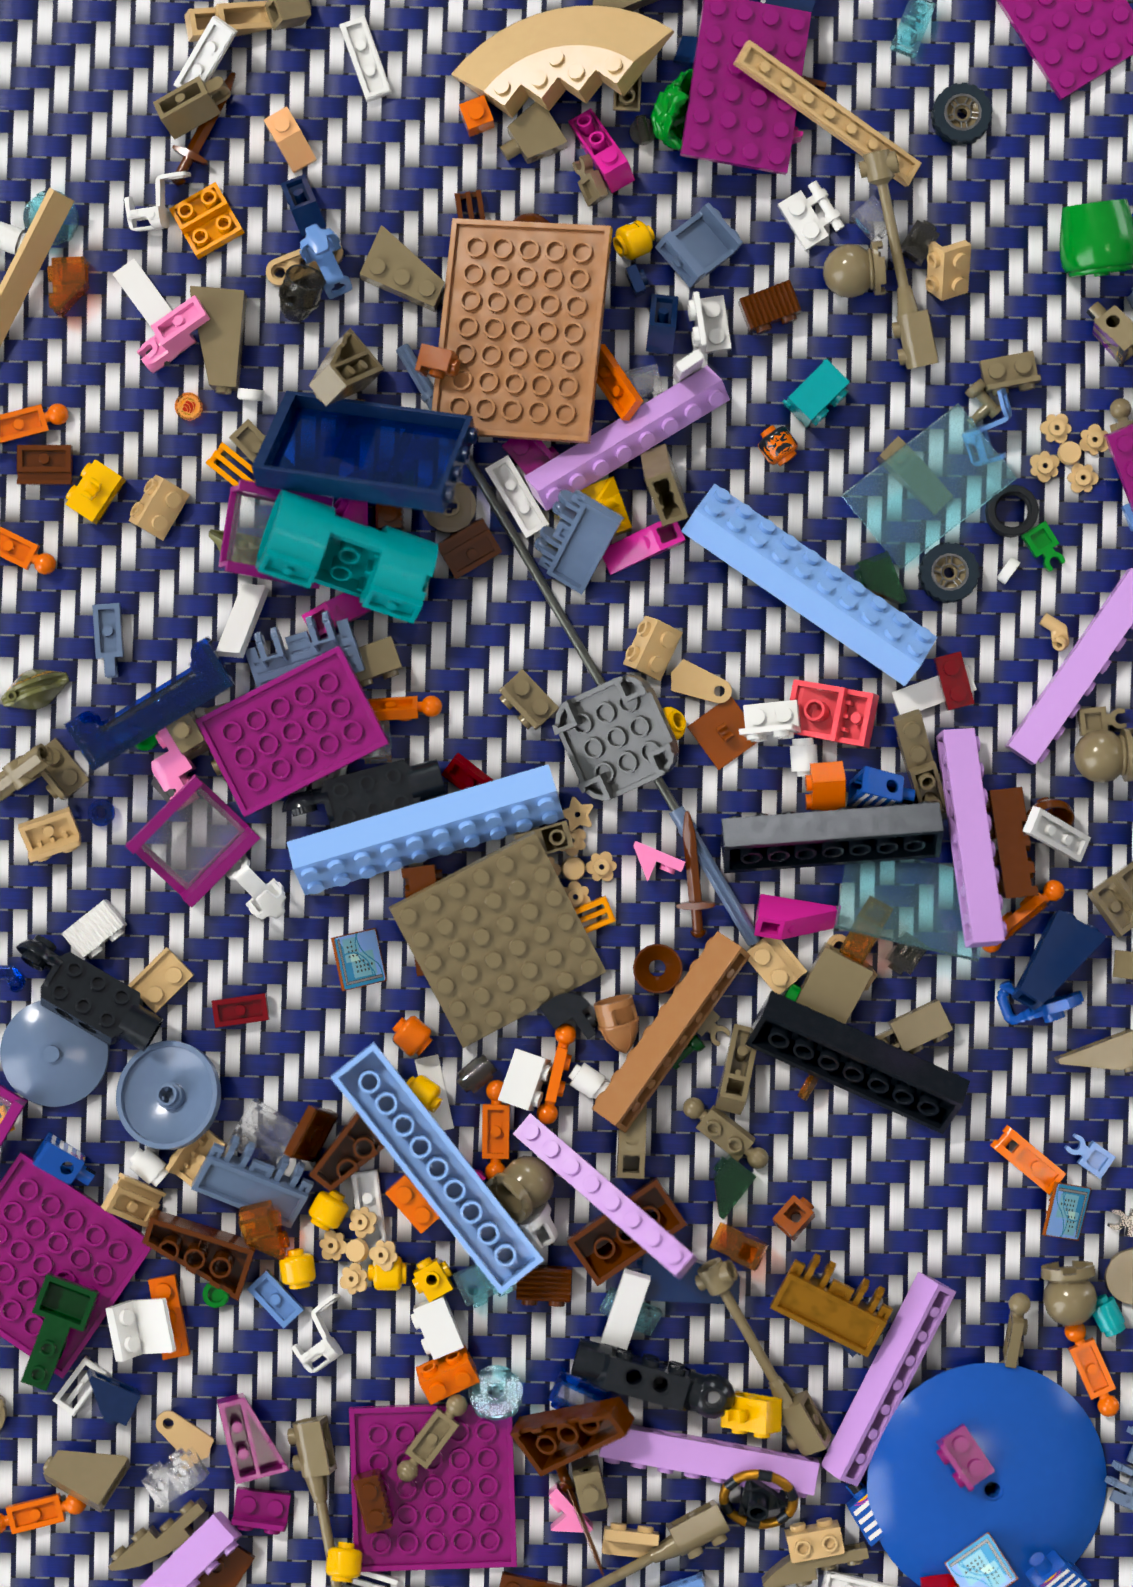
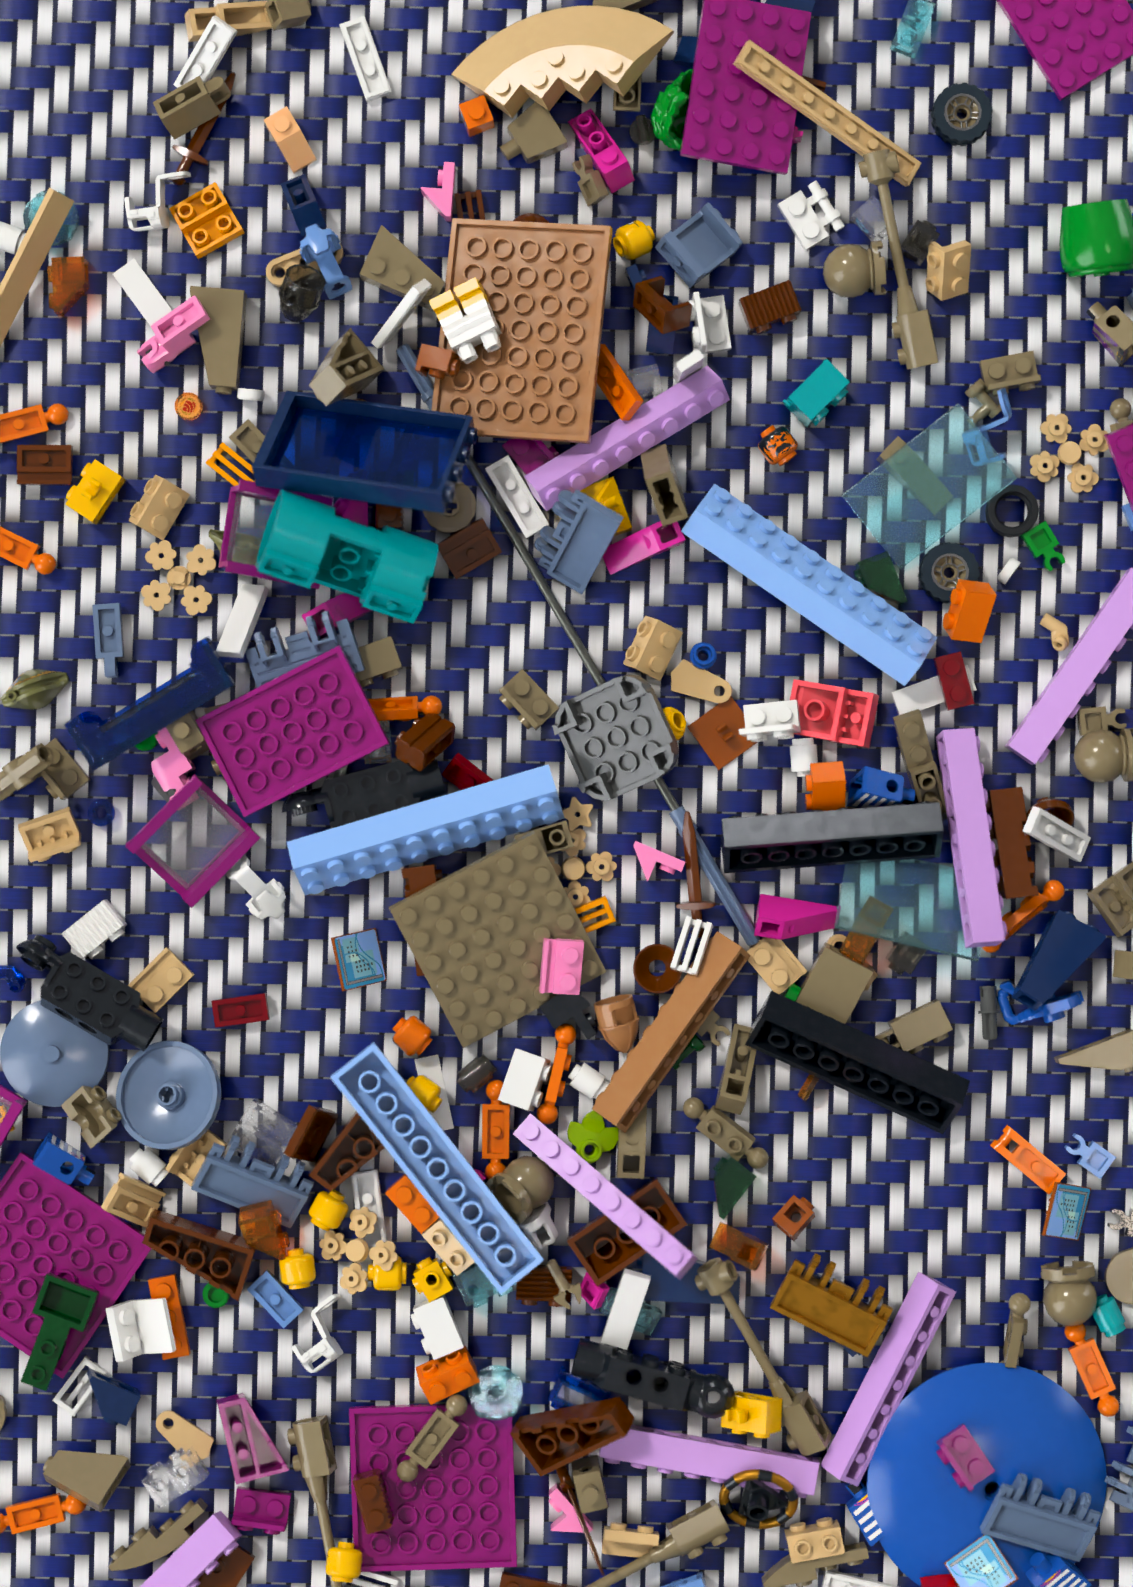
none -> dark tan cylinder [61,1085,122,1149]
none -> tan plant [141,540,217,615]
none -> white tile [371,279,431,349]
none -> reddish brown brick [395,713,455,771]
none -> bright pink slope [420,162,456,222]
none -> tan bracket [422,1218,475,1276]
none -> white hips [429,277,502,364]
none -> bright pink plate [539,938,584,995]
none -> dark tan bar [546,1259,581,1309]
none -> lime plate [567,1110,619,1163]
none -> dark pink tile [581,1272,610,1310]
none -> reddish brown panel [633,276,692,335]
none -> white tile [670,916,713,976]
none -> blue plate [689,642,717,670]
none -> orange brick [943,579,997,643]
none -> dark grey axle [978,986,1000,1040]
none -> sand blue hinge [980,1473,1101,1562]

